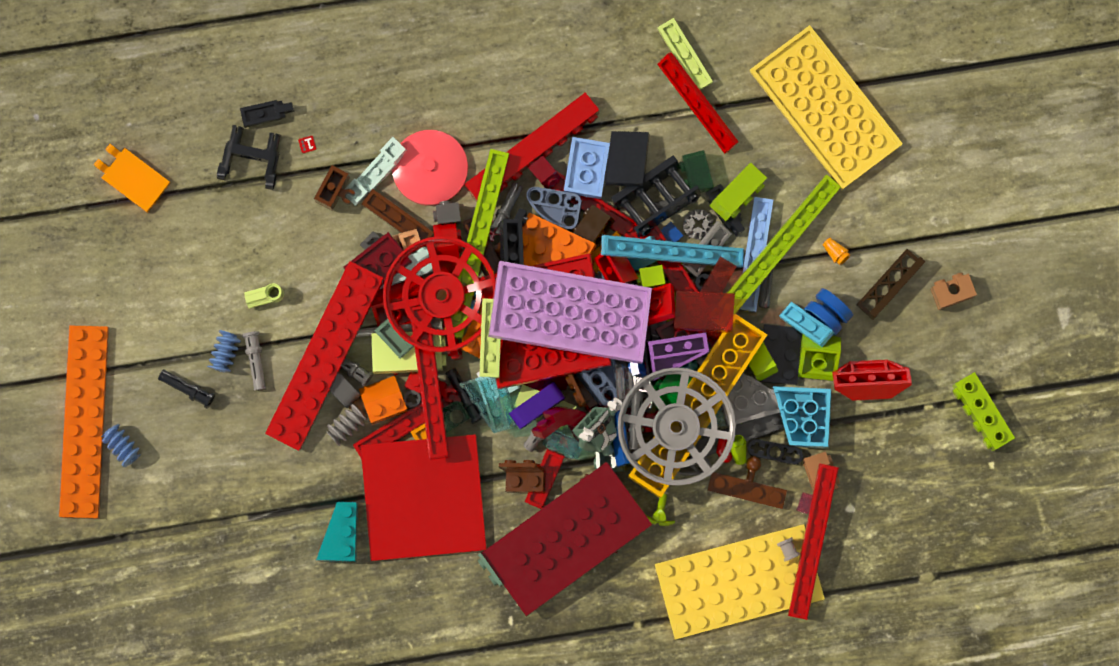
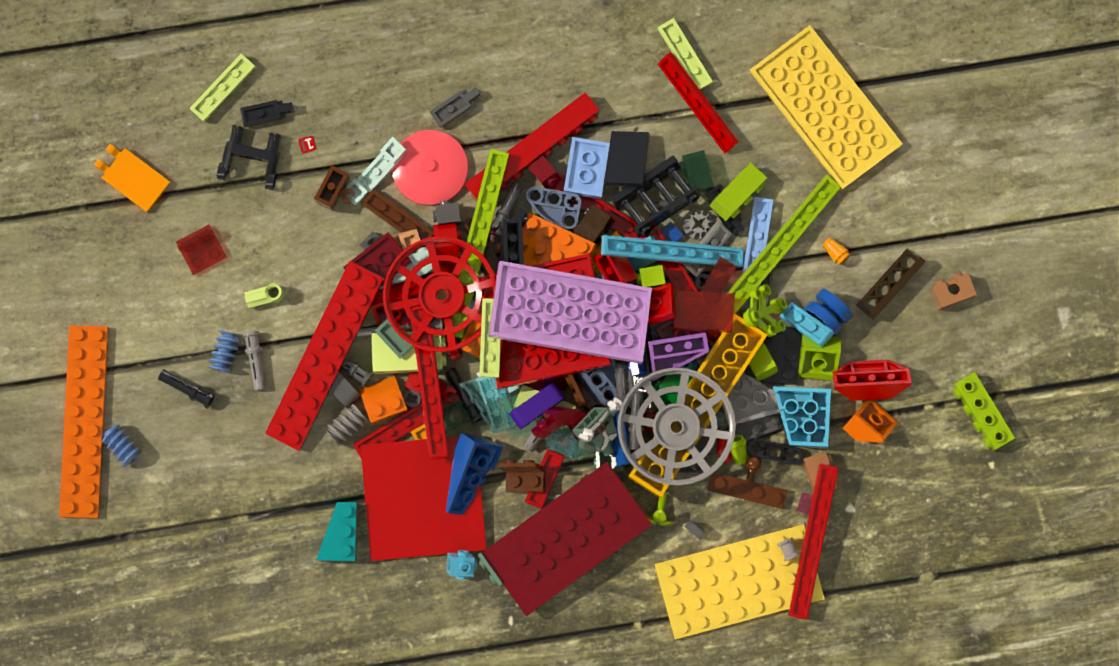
none -> clear red hinge [176,224,227,275]
none -> yellowish green plate [189,54,256,122]
none -> dark grey hinge [430,87,481,128]
none -> blue wedge [446,433,503,515]
none -> medium azure brick [446,550,477,579]
none -> flat silver tile [684,521,704,539]
none -> lime plant [743,284,787,337]
none -> orange slope [843,400,899,443]

